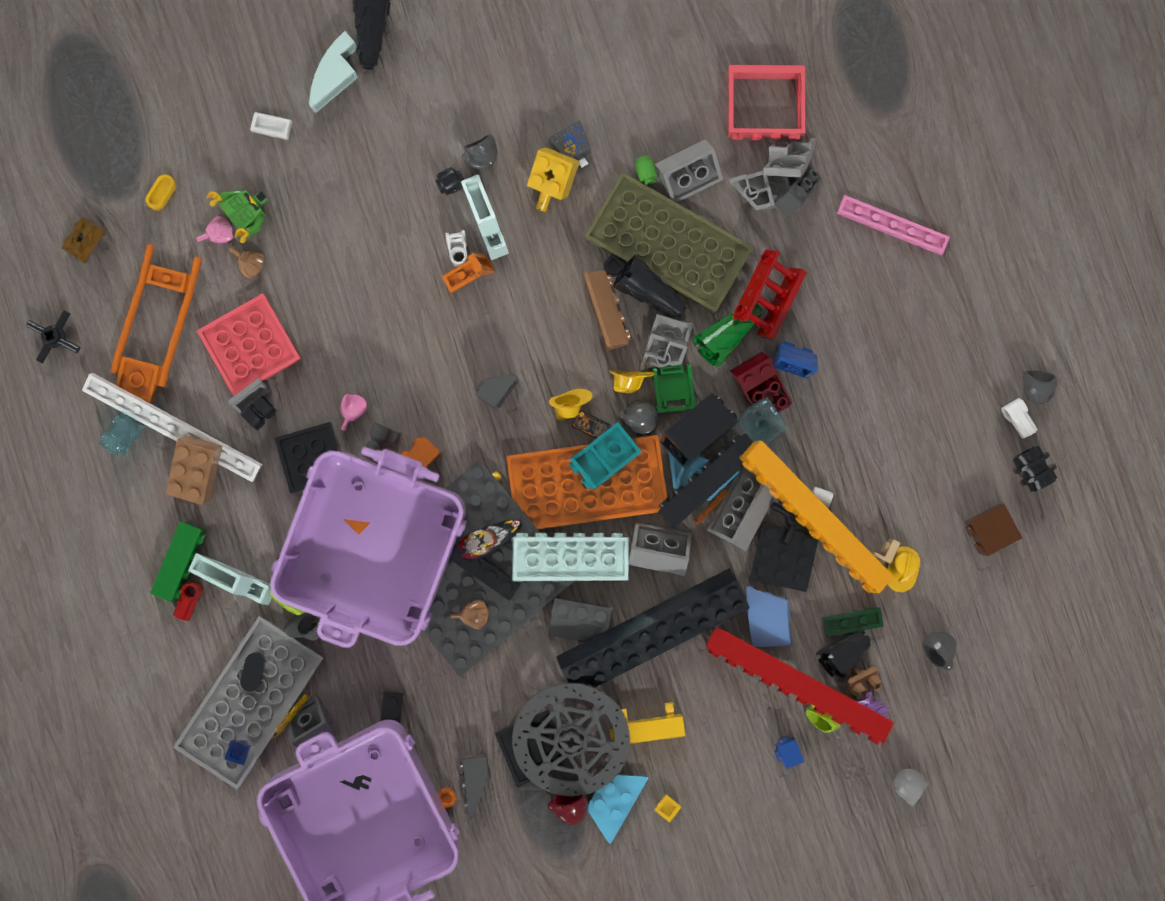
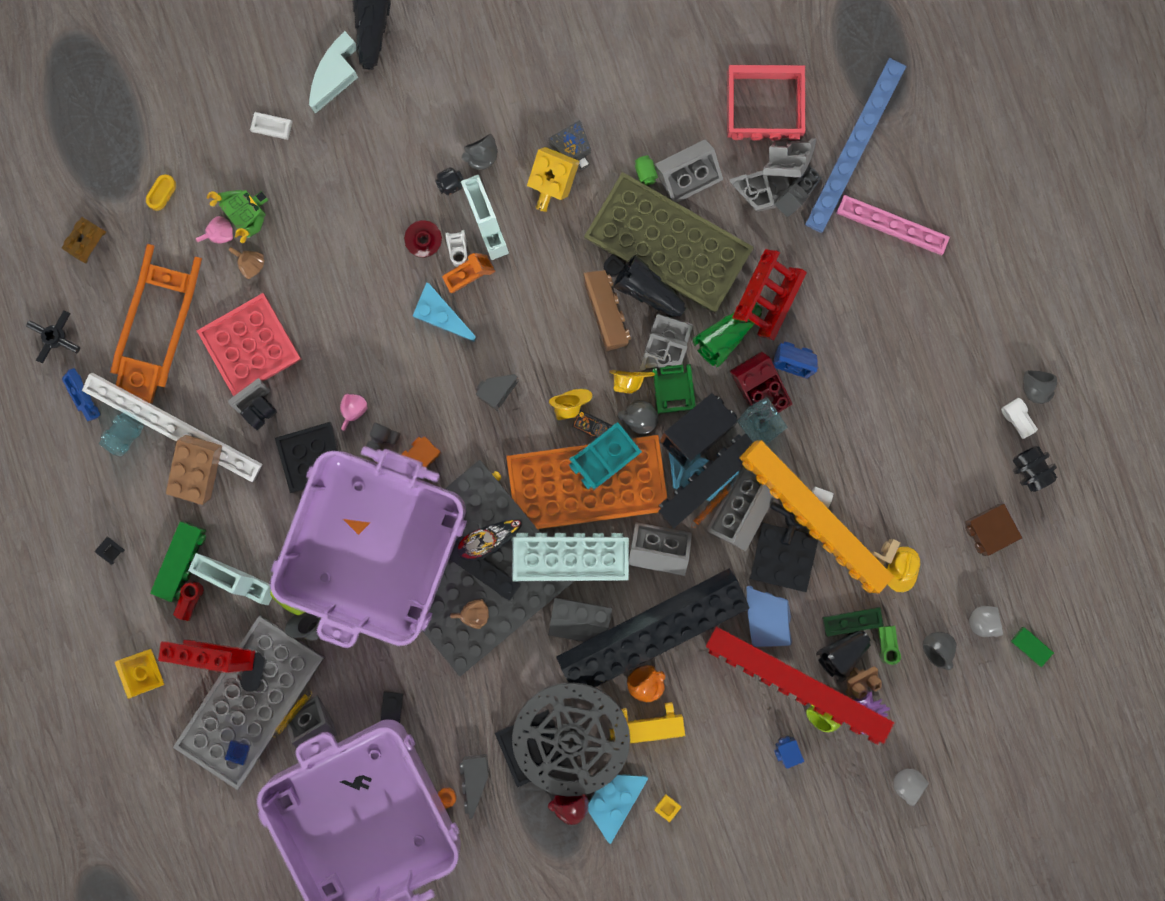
none -> blue hinge [62,368,100,422]
none -> black window [94,536,125,565]
none -> yellow bracket [114,649,164,699]
none -> red panel [158,639,255,673]
none -> dark red dish [404,220,442,258]
none -> medium azure wing [413,282,476,342]
none -> orange piece [627,665,666,702]
none -> medium blue plate [805,58,906,233]
none -> bright green piece [878,626,901,665]
none -> light grey helmet [969,606,1003,637]
none -> green tile [1010,627,1054,667]

